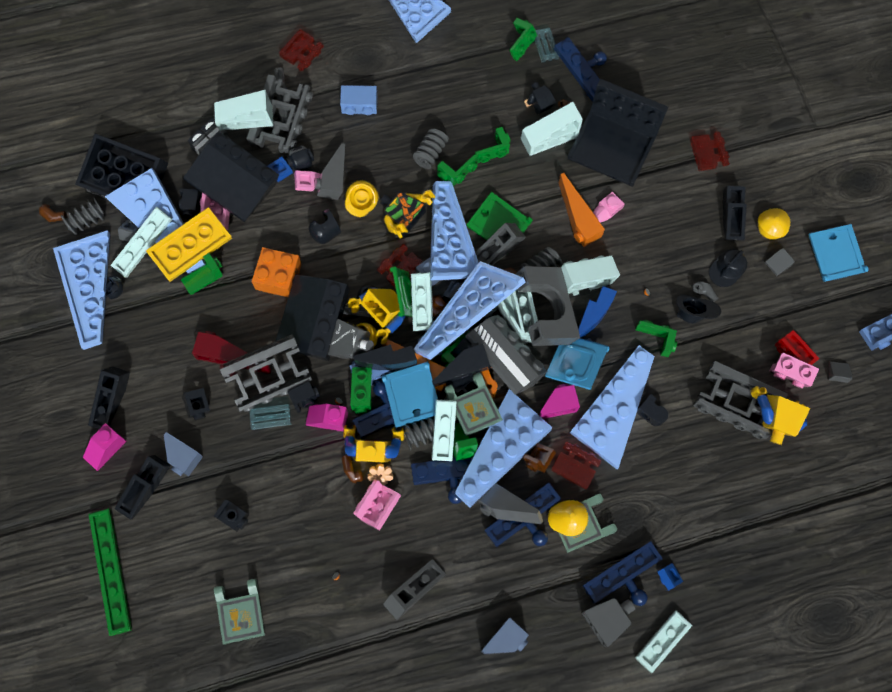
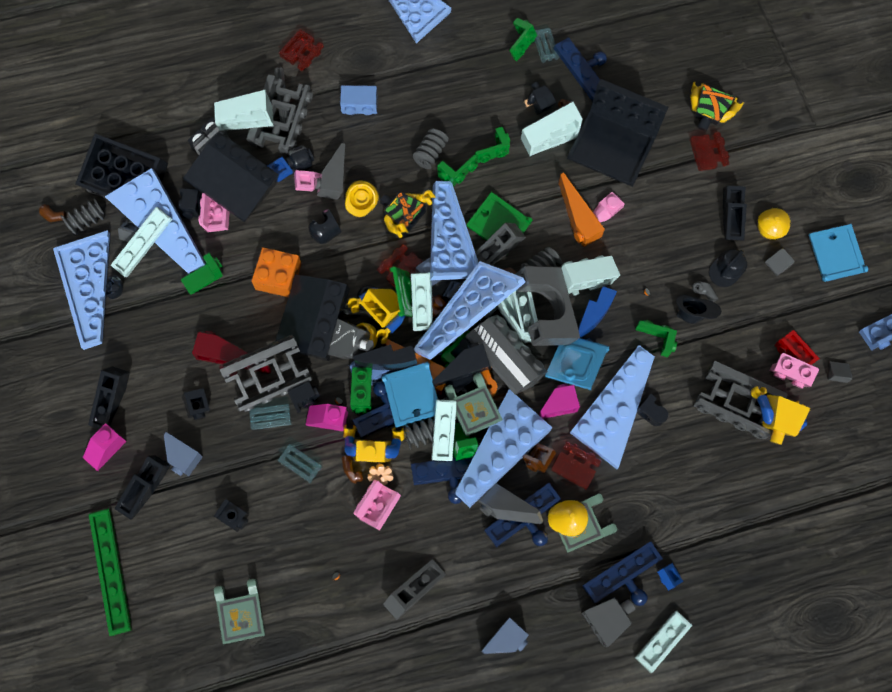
yellow plate [146,207,232,282] -> none
none -> clear light blue tile [278,444,322,484]
none -> torso [690,82,744,131]

